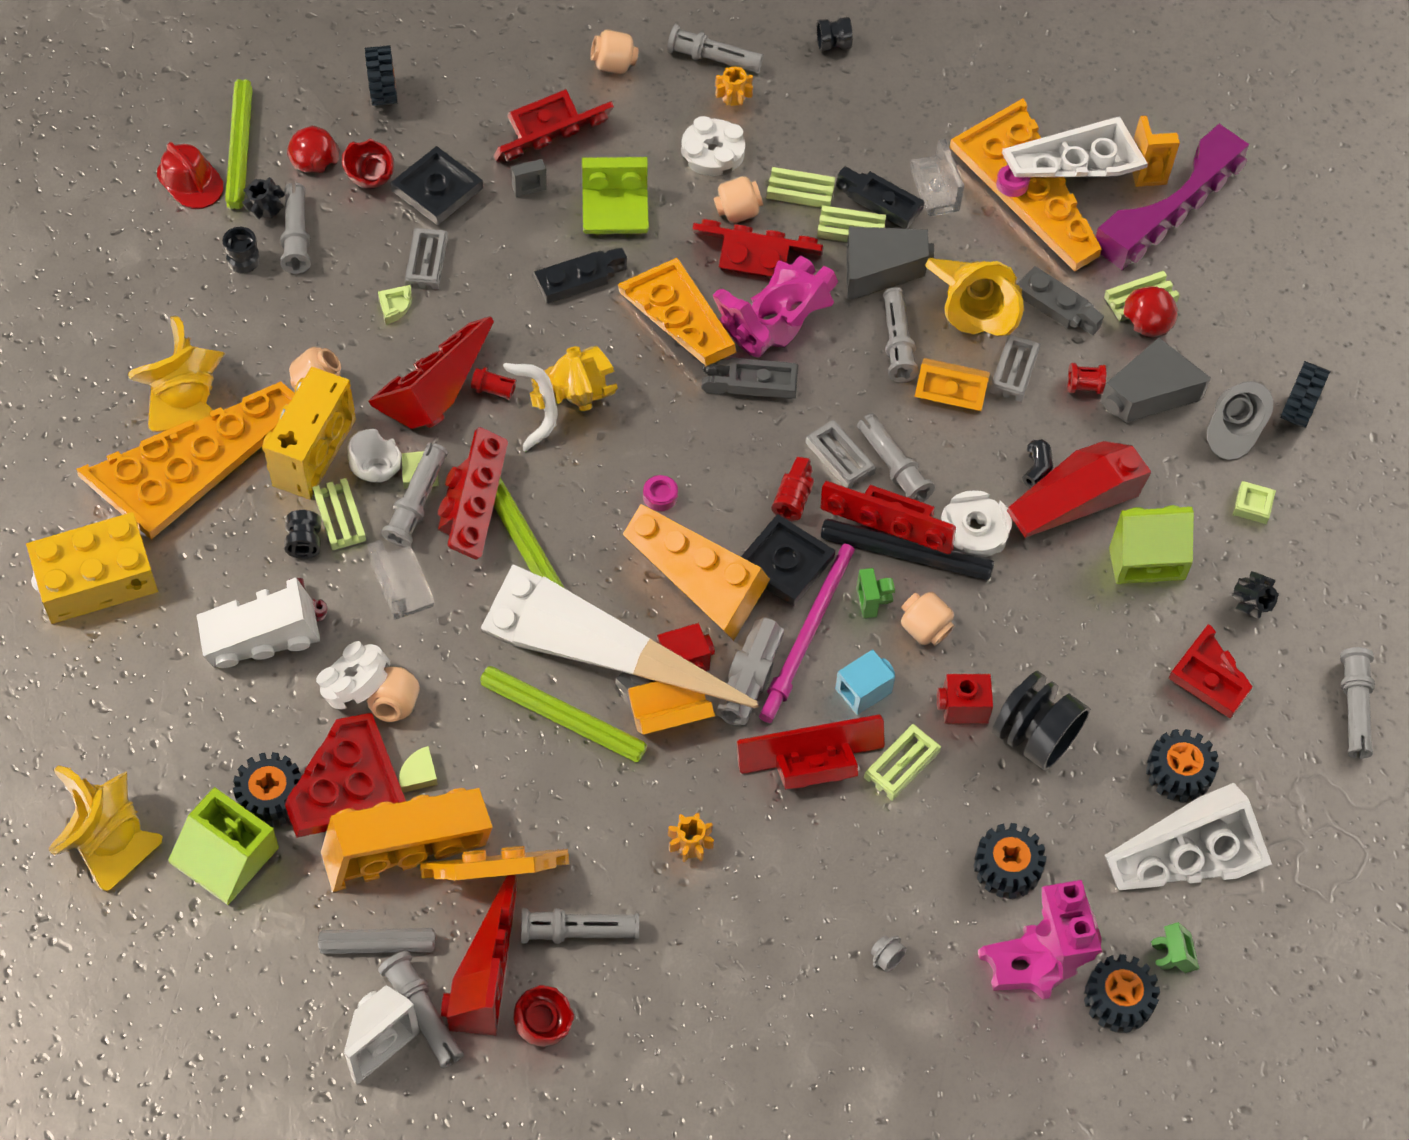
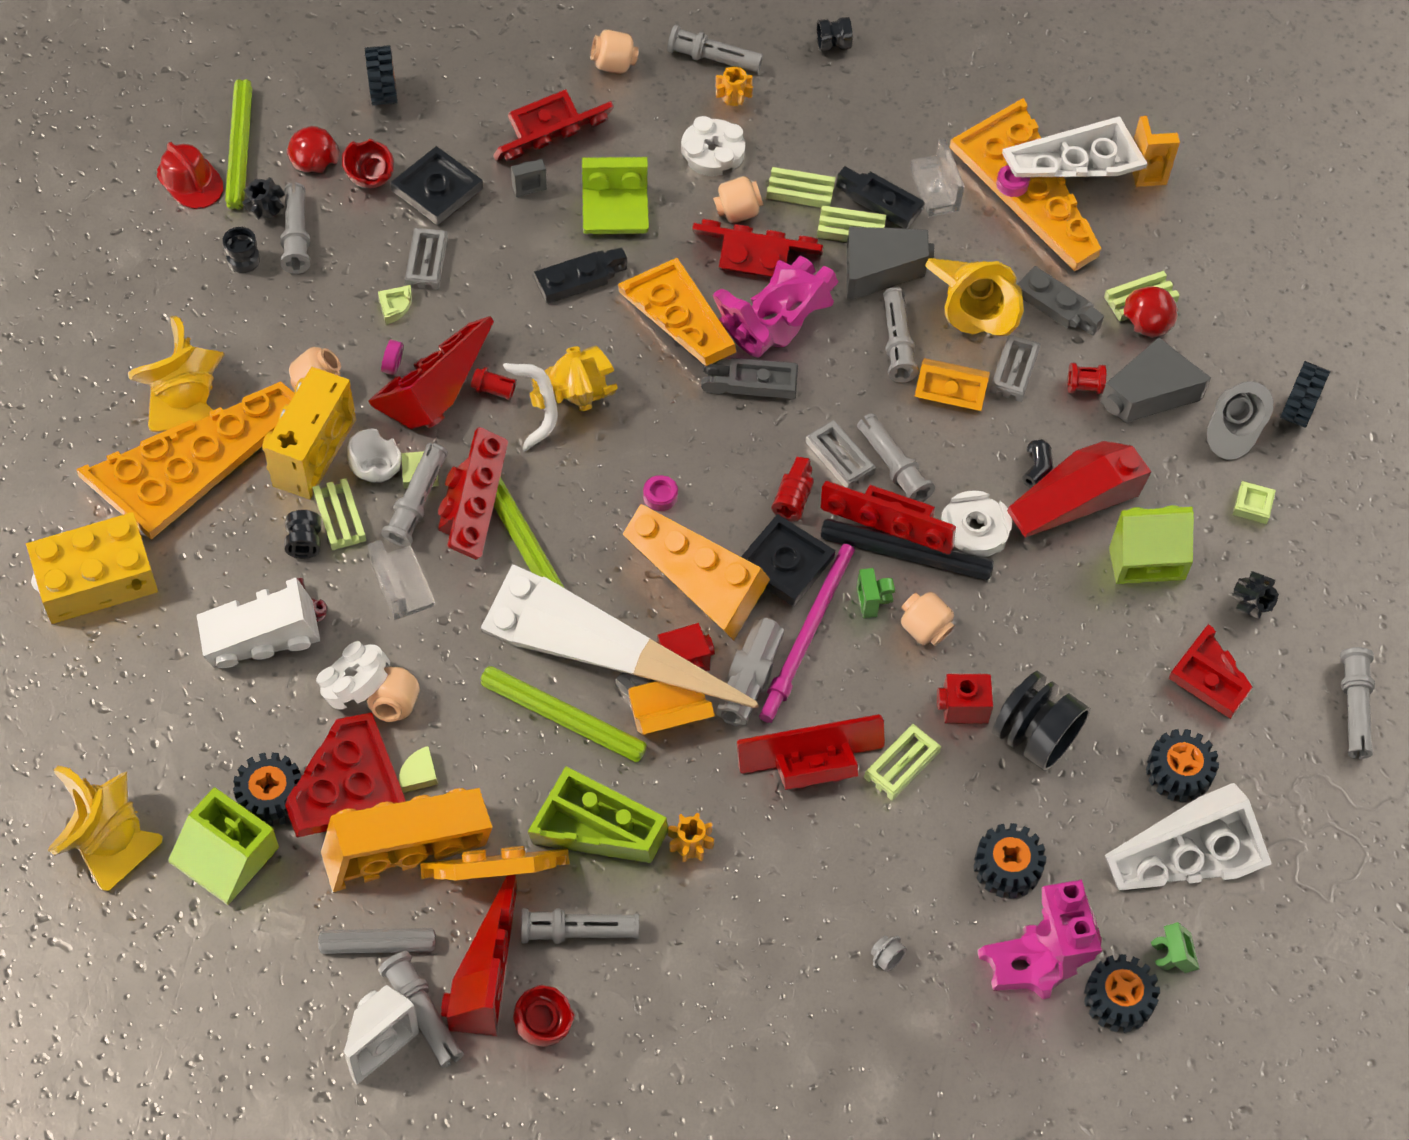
medium azure brick [835,649,895,715] -> none
magenta arch [1095,123,1249,270] -> none
none -> dark pink tile [381,339,404,375]
none -> lime wedge [528,766,668,863]

